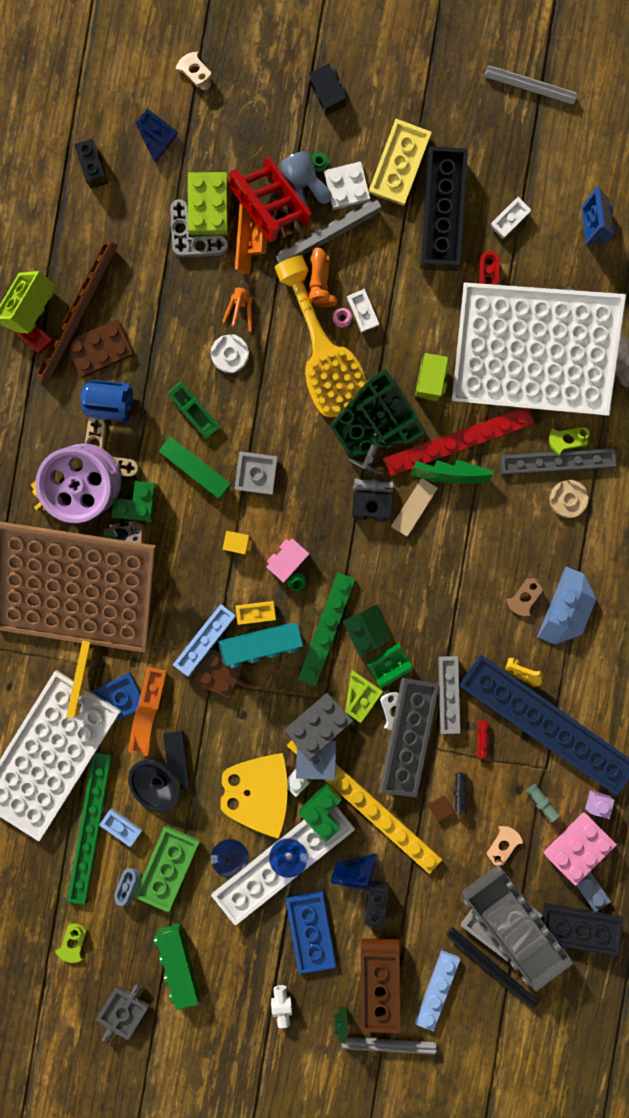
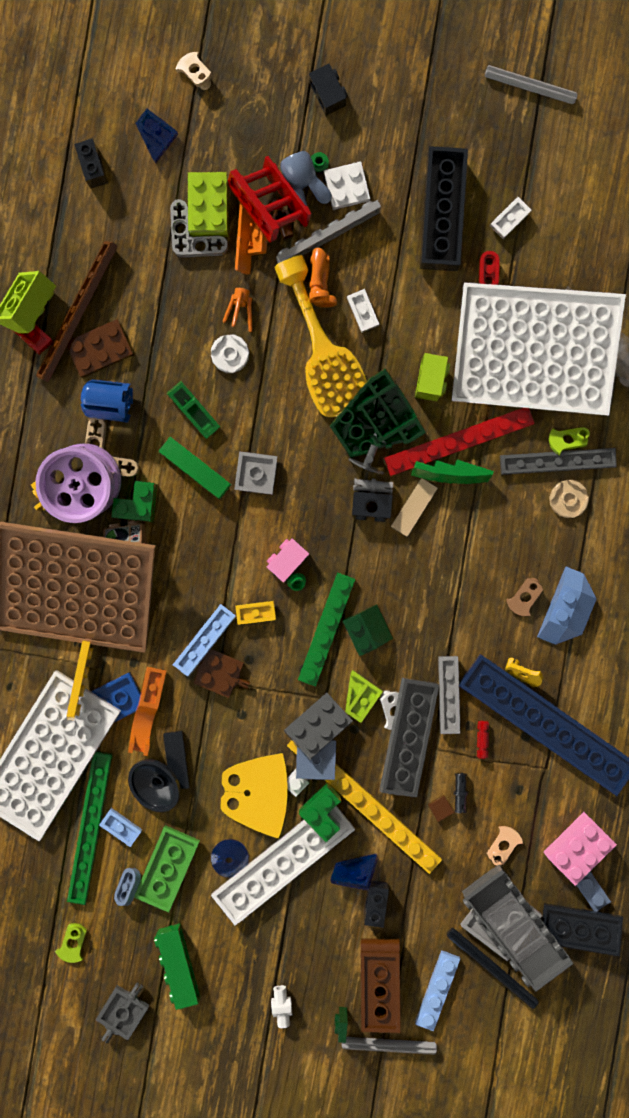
teal brick [218,623,303,668] -> none
yellow brick [222,531,253,554] -> none
clear blue dish [269,838,308,878] -> none
blue tile [286,890,337,974] -> none
bright pink plate [333,308,352,328] -> none
green bracket [366,643,414,688] -> none
light yellow plate [369,119,432,206] -> none
sand green pin [526,784,560,822] -> none
blue slope [581,187,615,245] -> none
lavender brick [585,790,615,819] -> none

